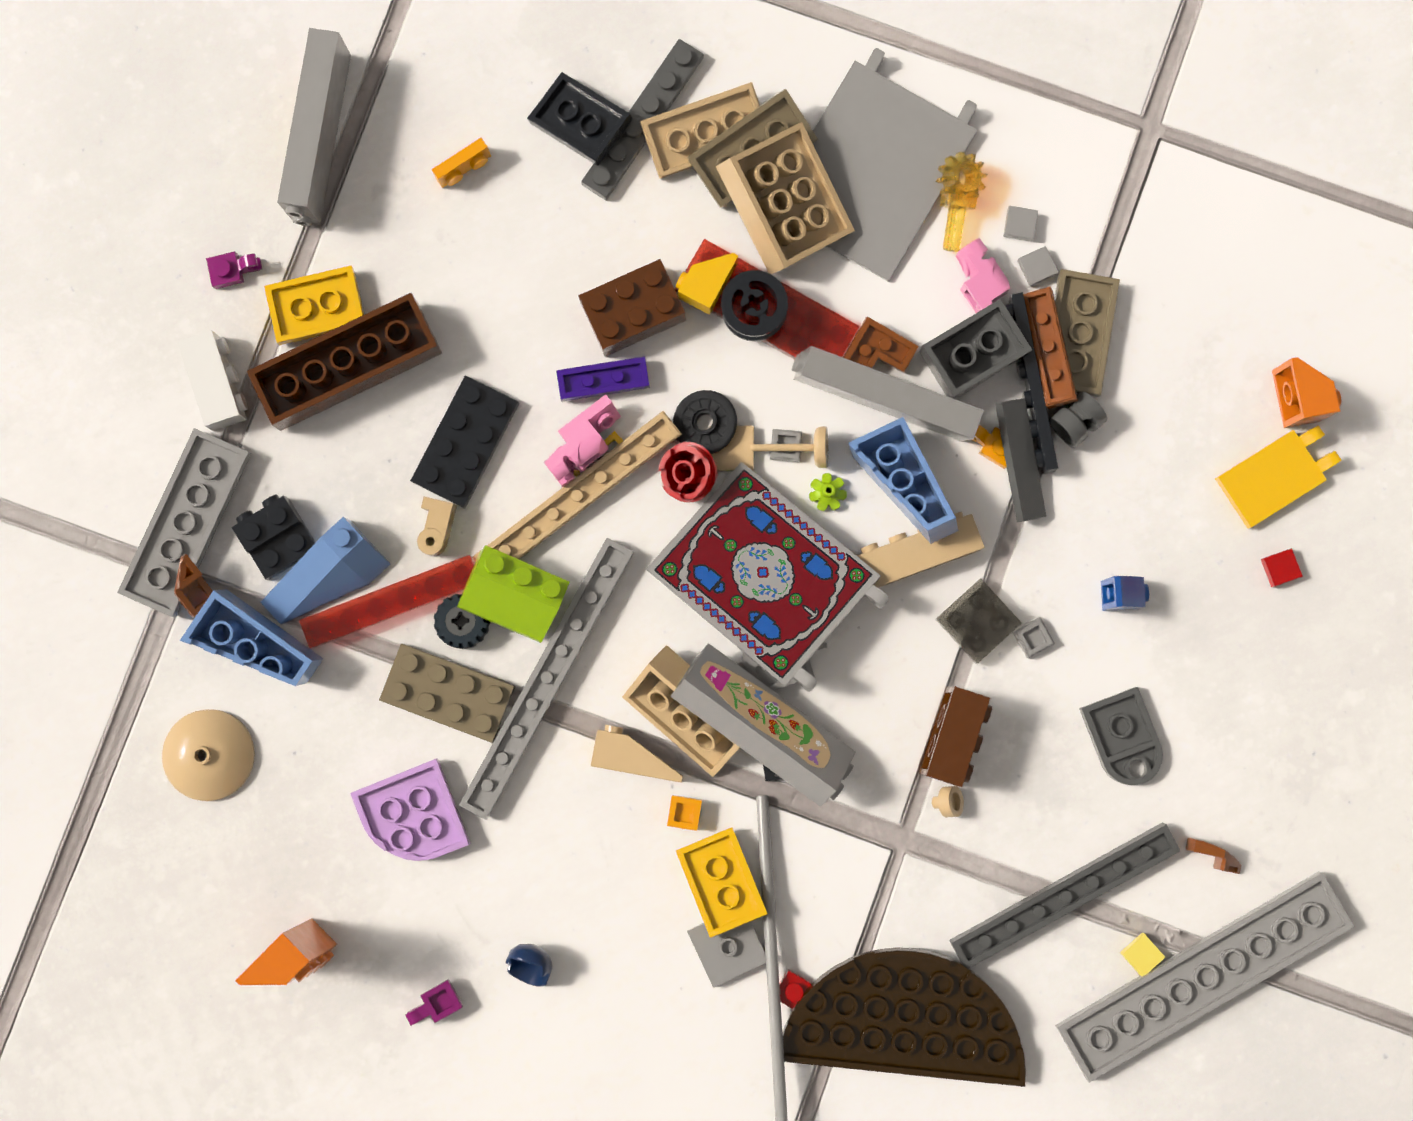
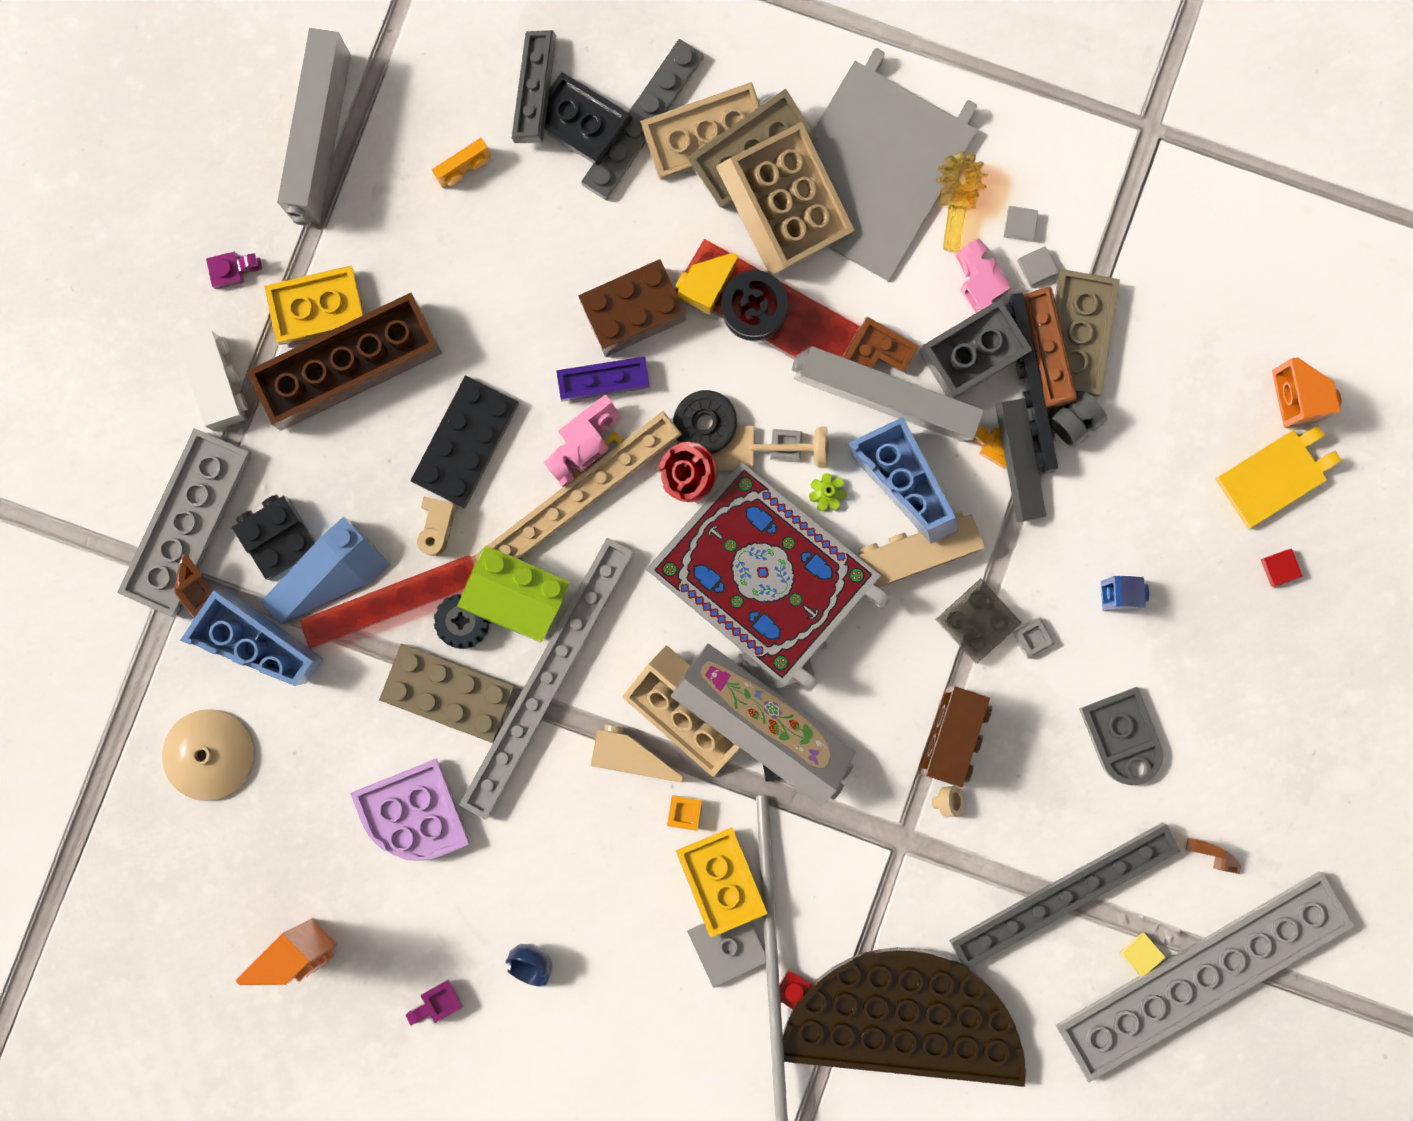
none -> dark grey tile [511,30,557,143]

